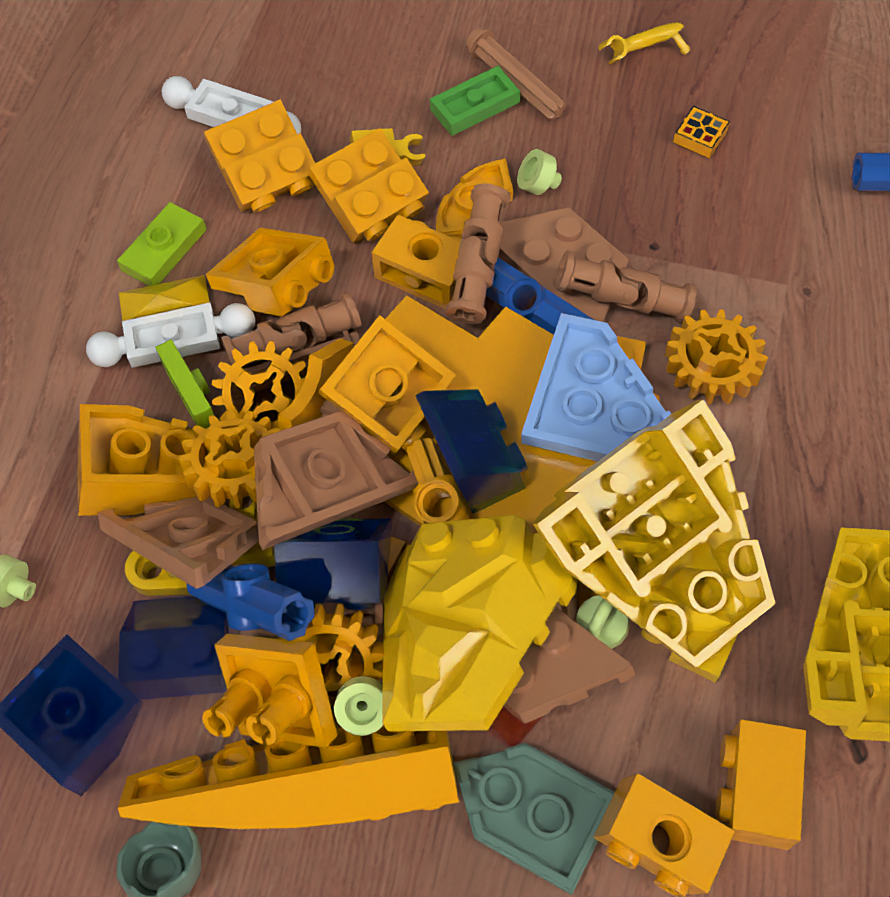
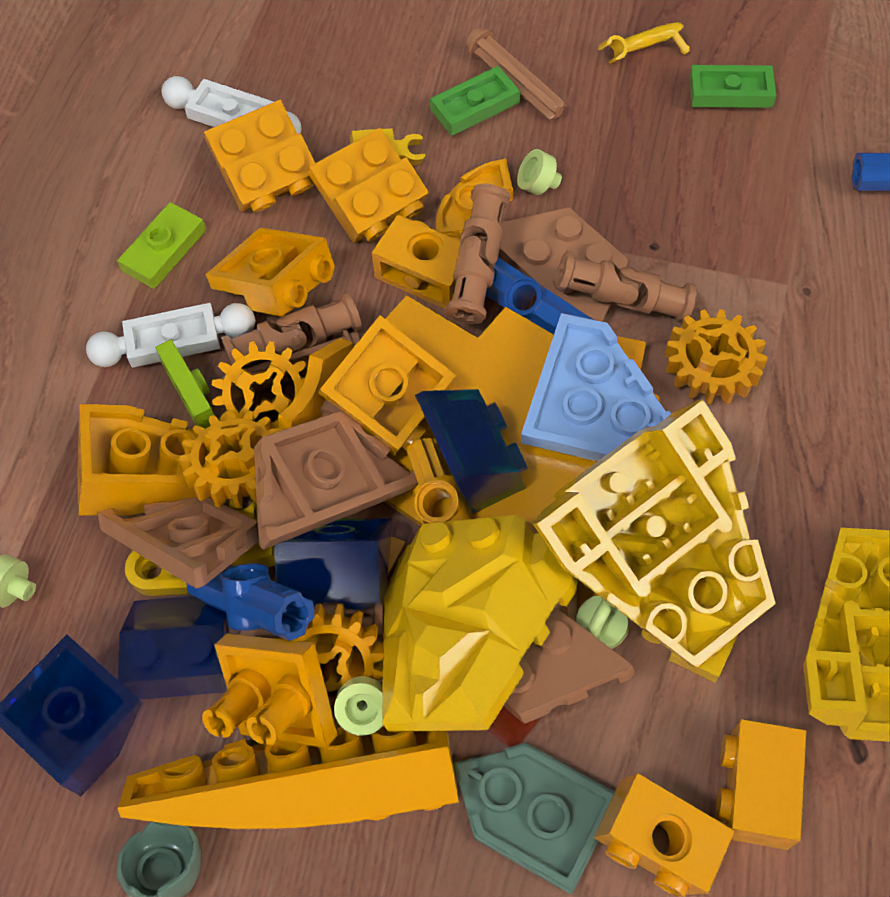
yellow slope [118,275,210,321] -> none
light orange tile [673,106,730,158] -> none
none -> bright green plate [689,65,776,108]

